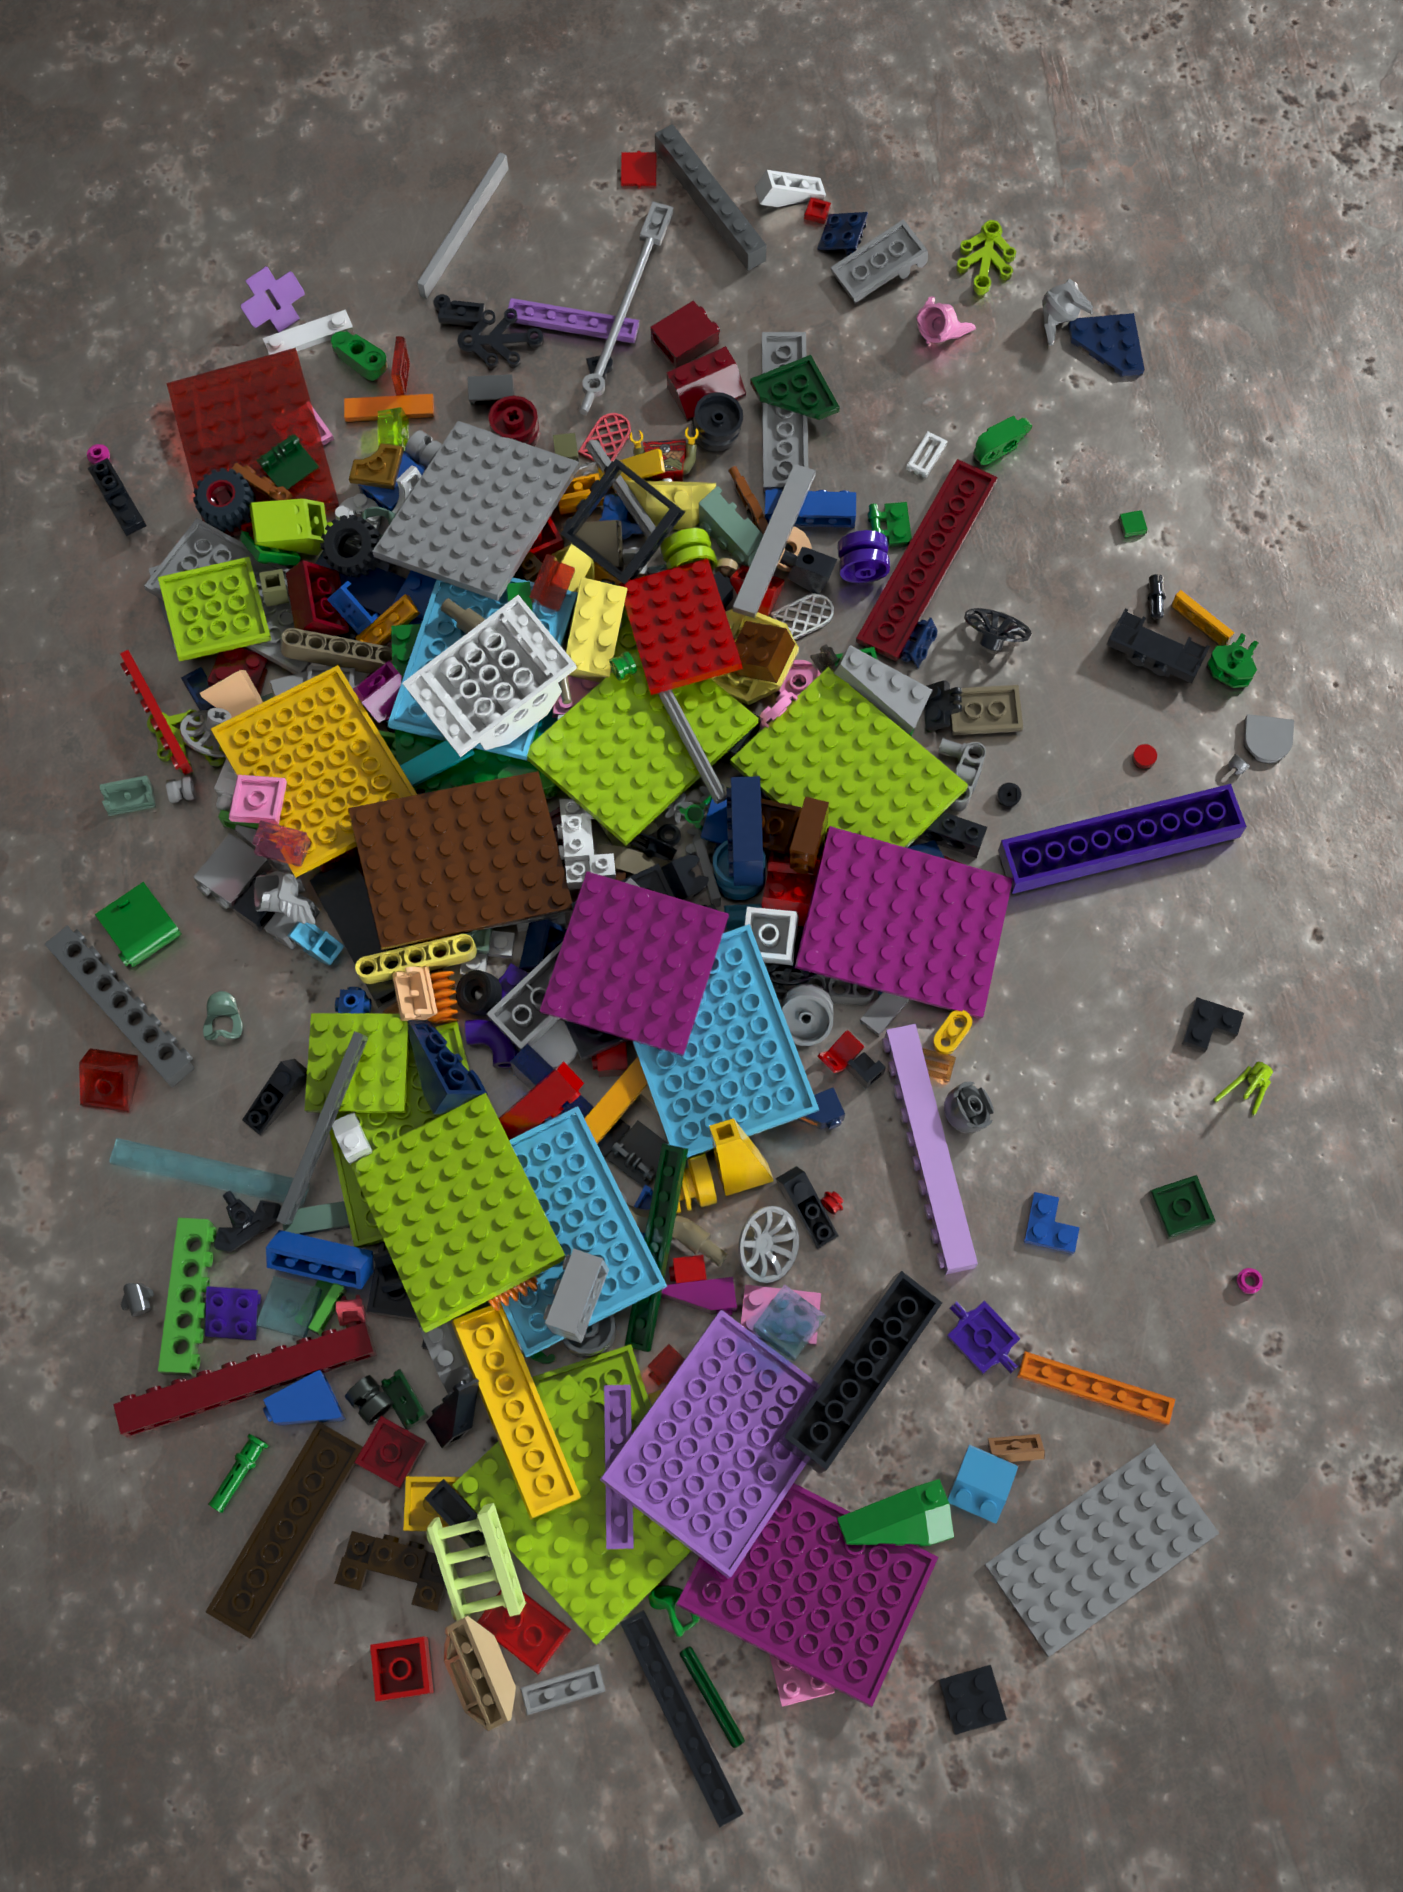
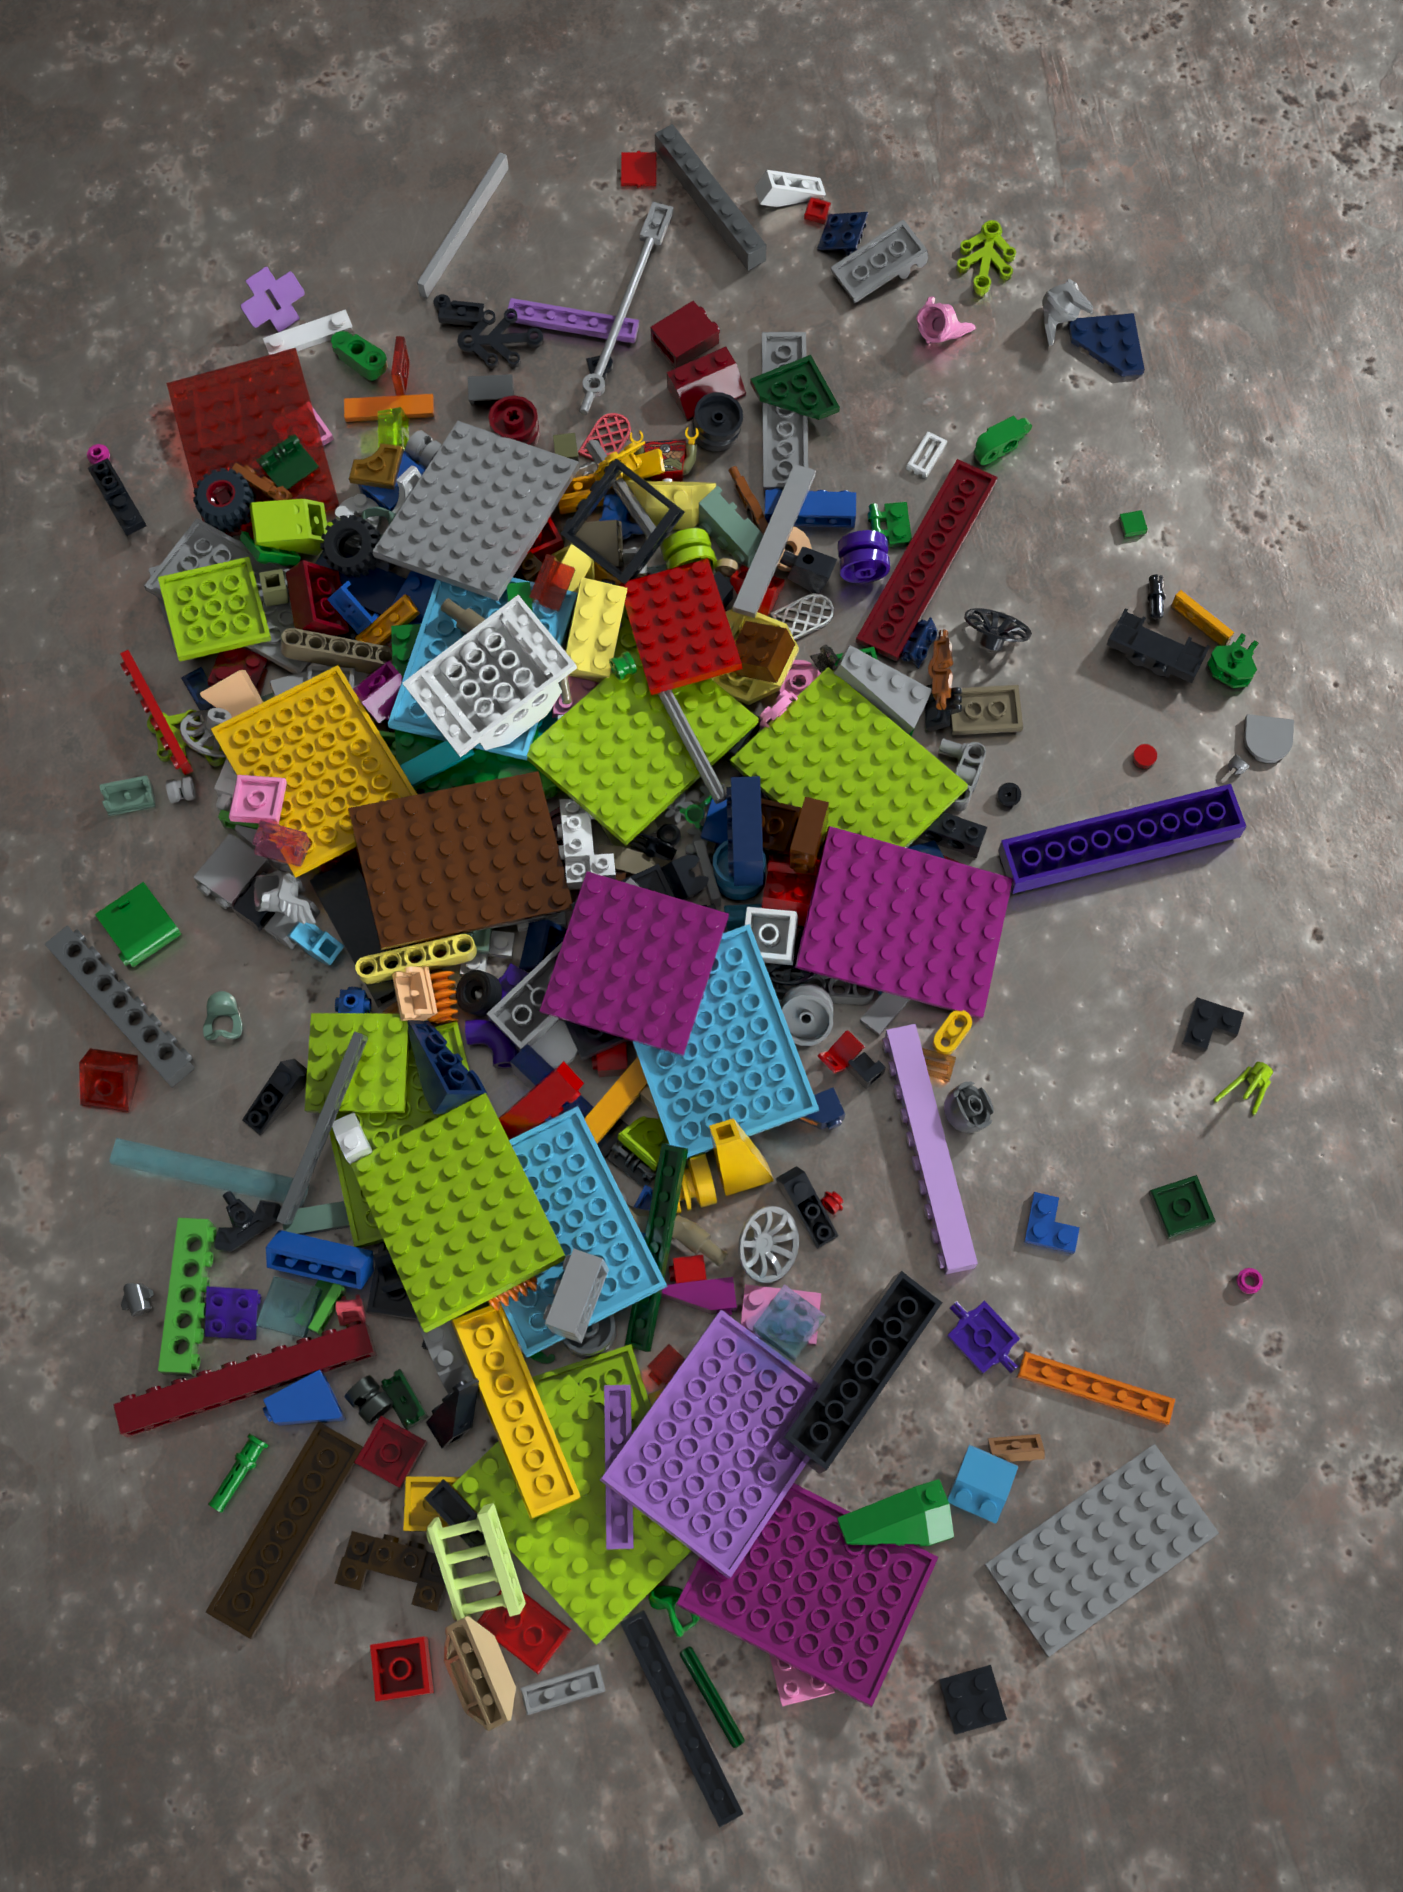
none -> yellow hinge [593,441,645,480]
none -> lime tile [617,1116,669,1171]
none -> dark orange piece [928,629,953,710]

